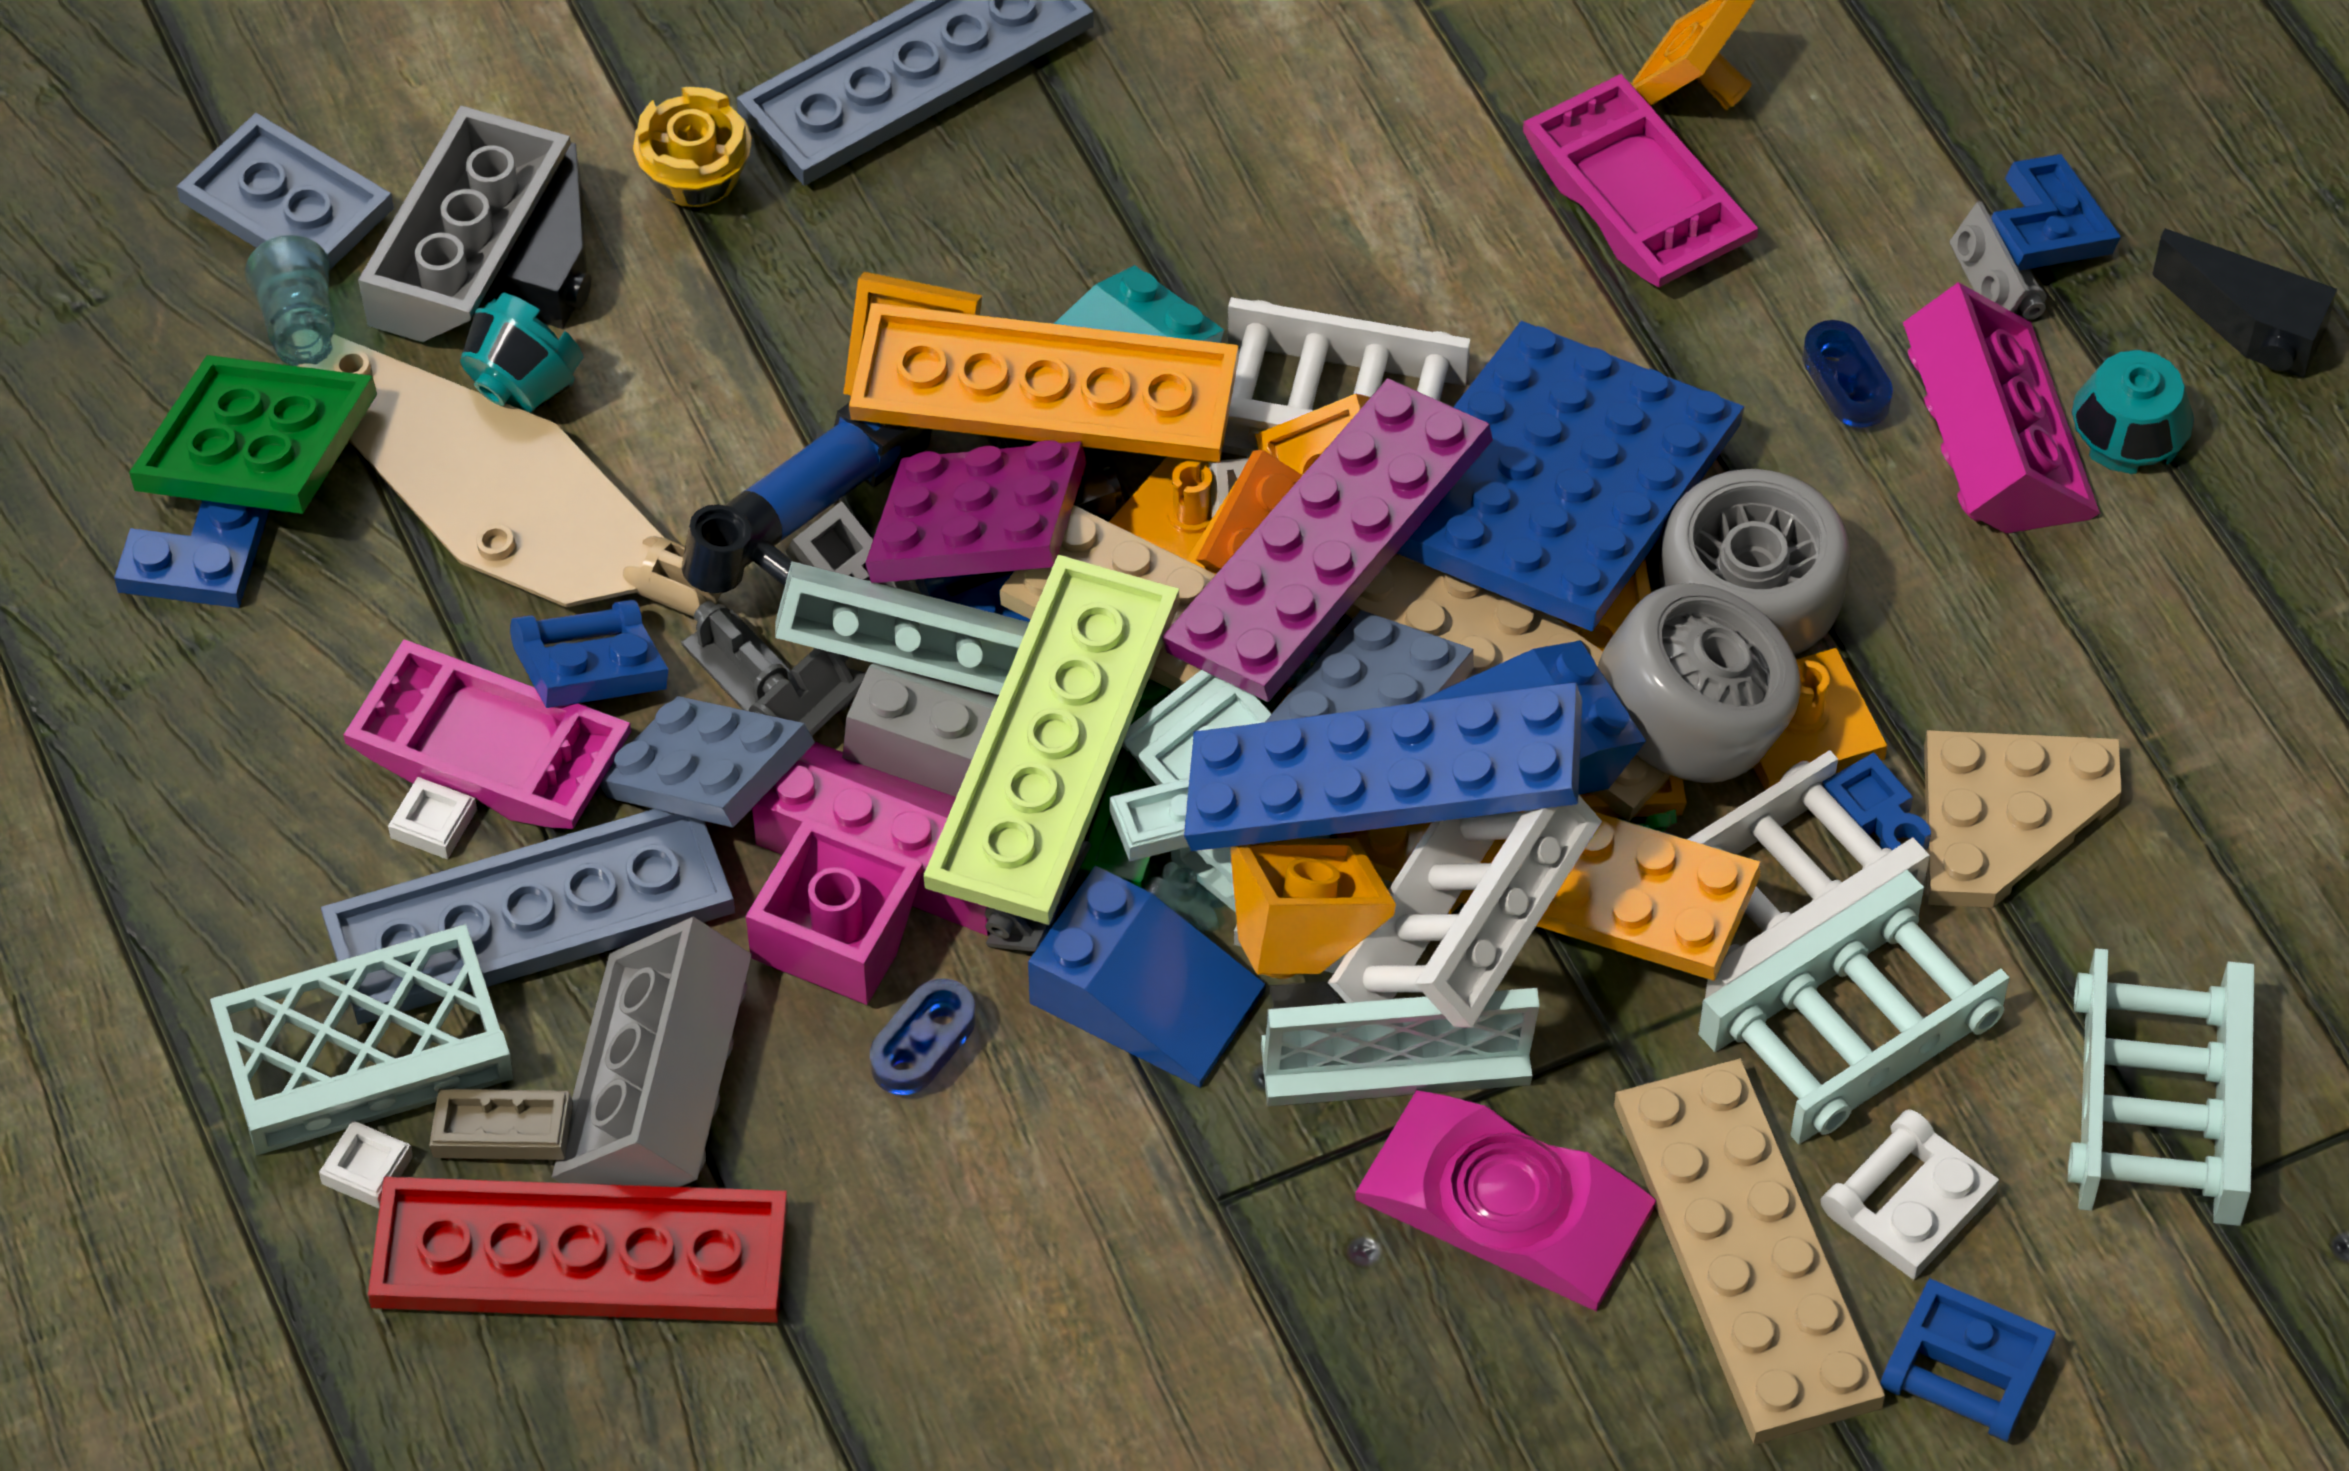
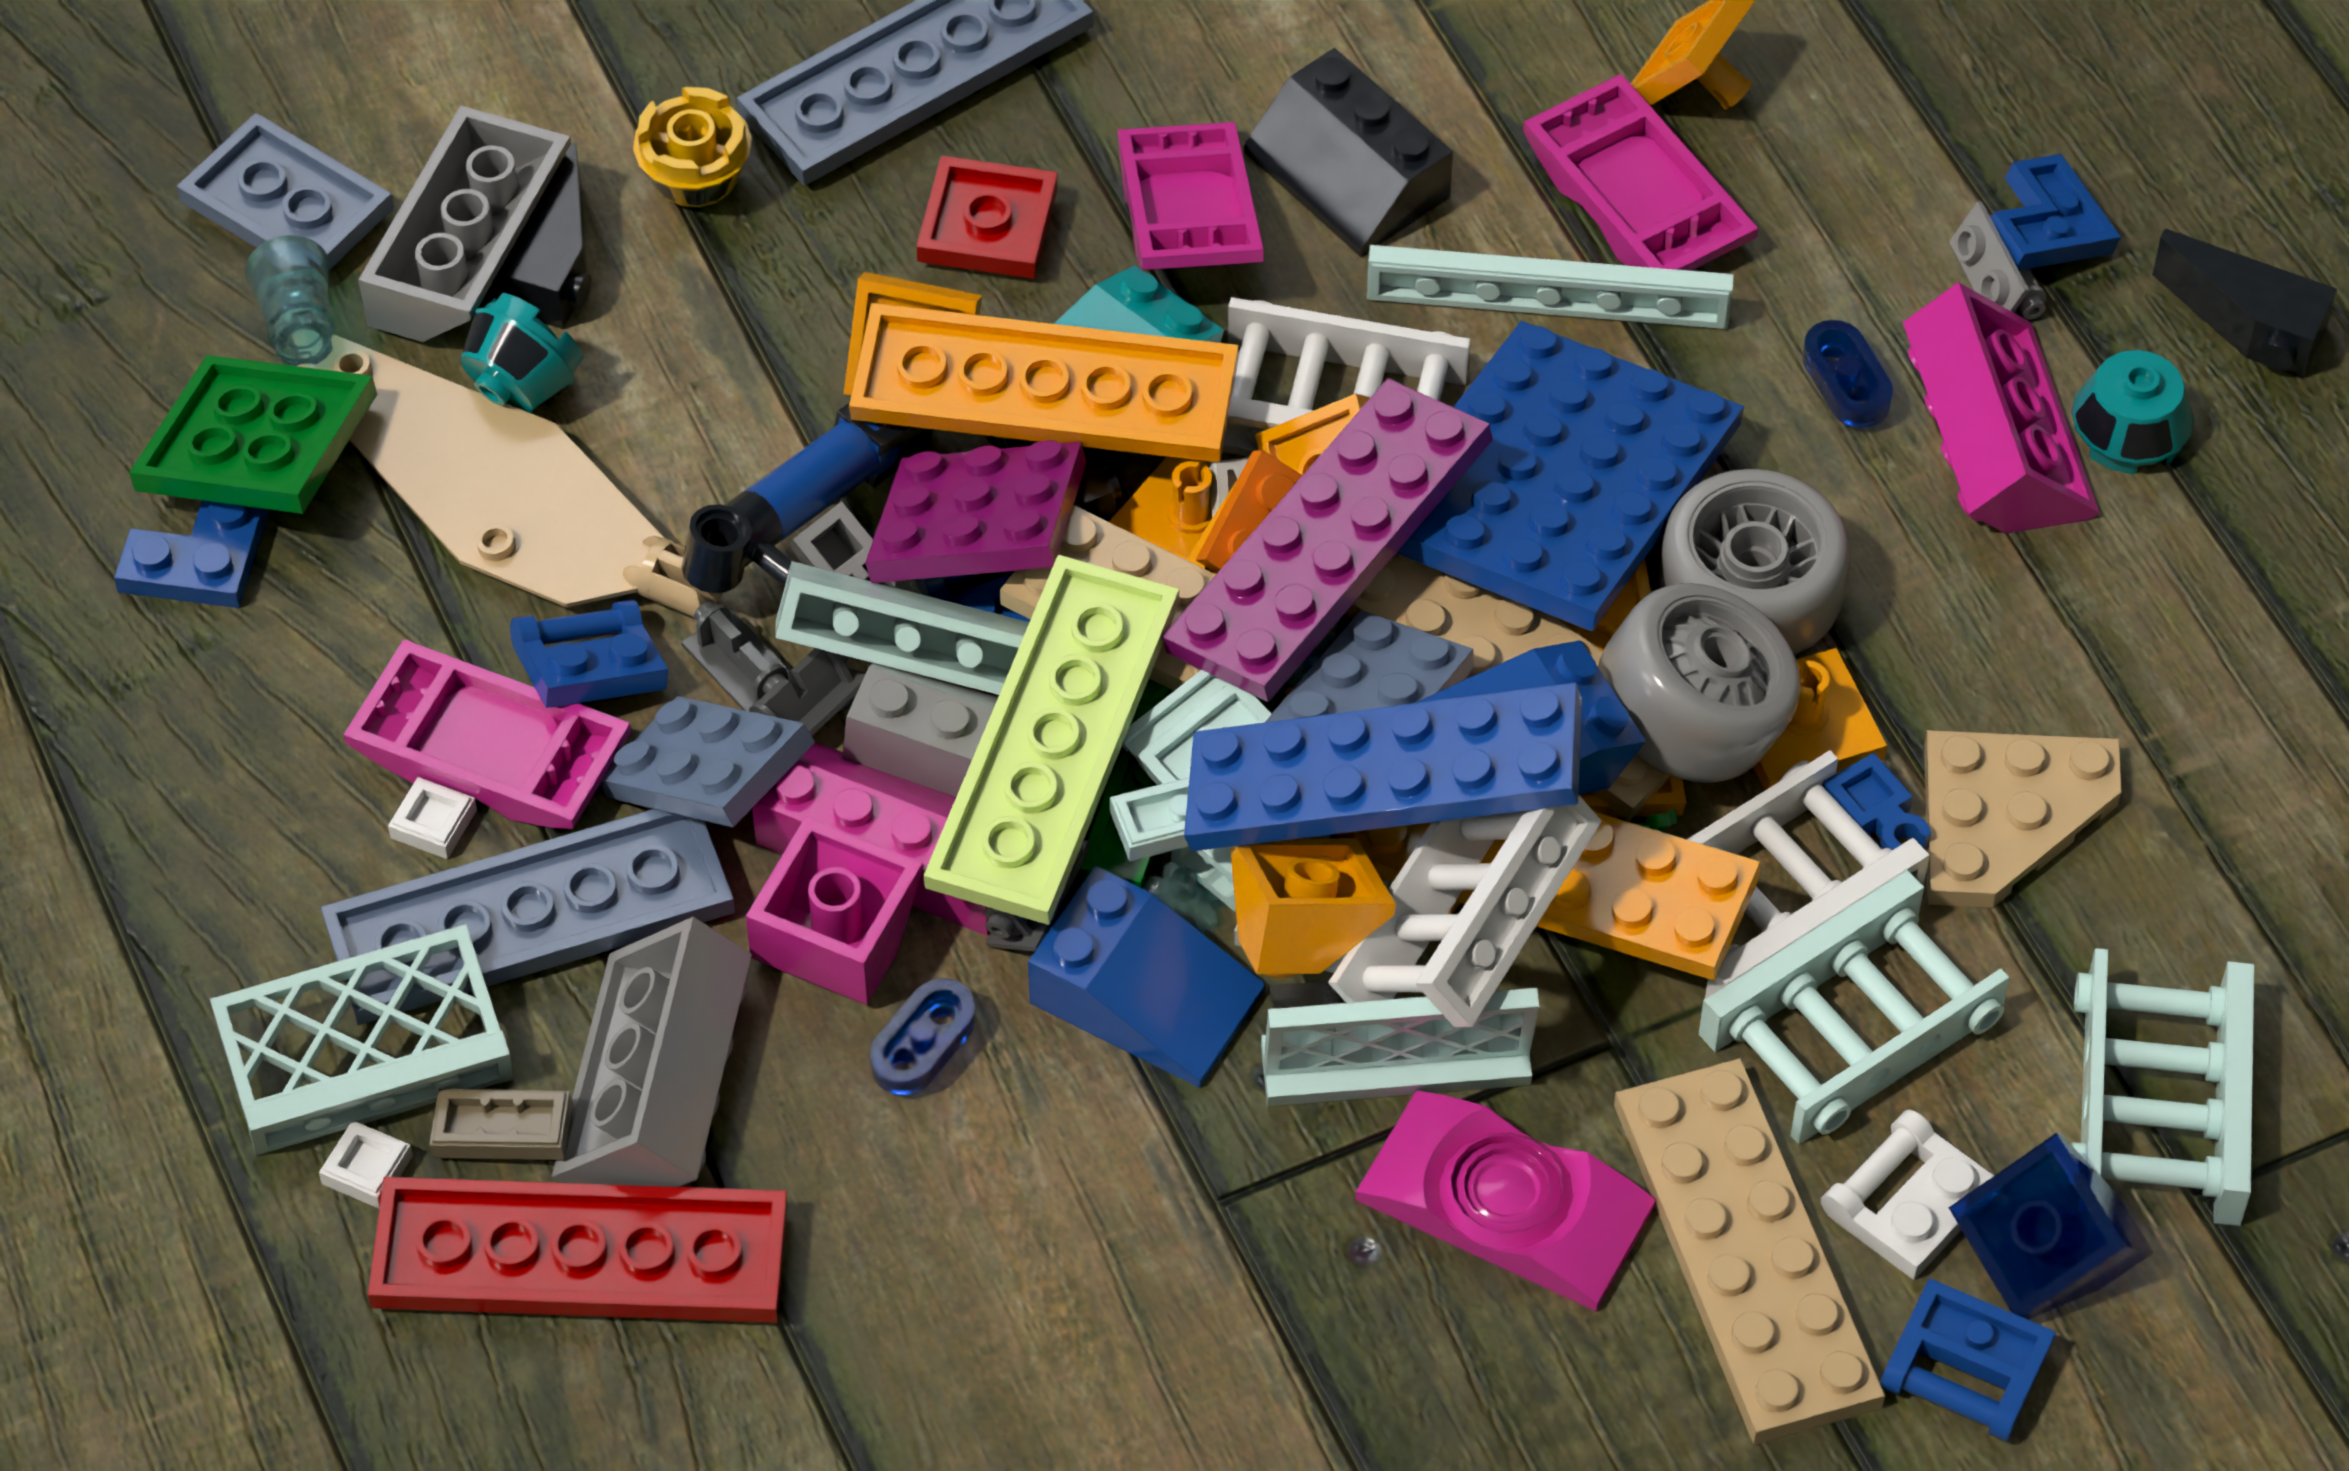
none -> red plate [916,156,1058,279]
none -> dark pink slope [1118,122,1264,270]
none -> black slope [1244,47,1453,257]
none -> light aqua tile [1367,245,1734,329]
none -> clear blue slope [1948,1133,2154,1320]

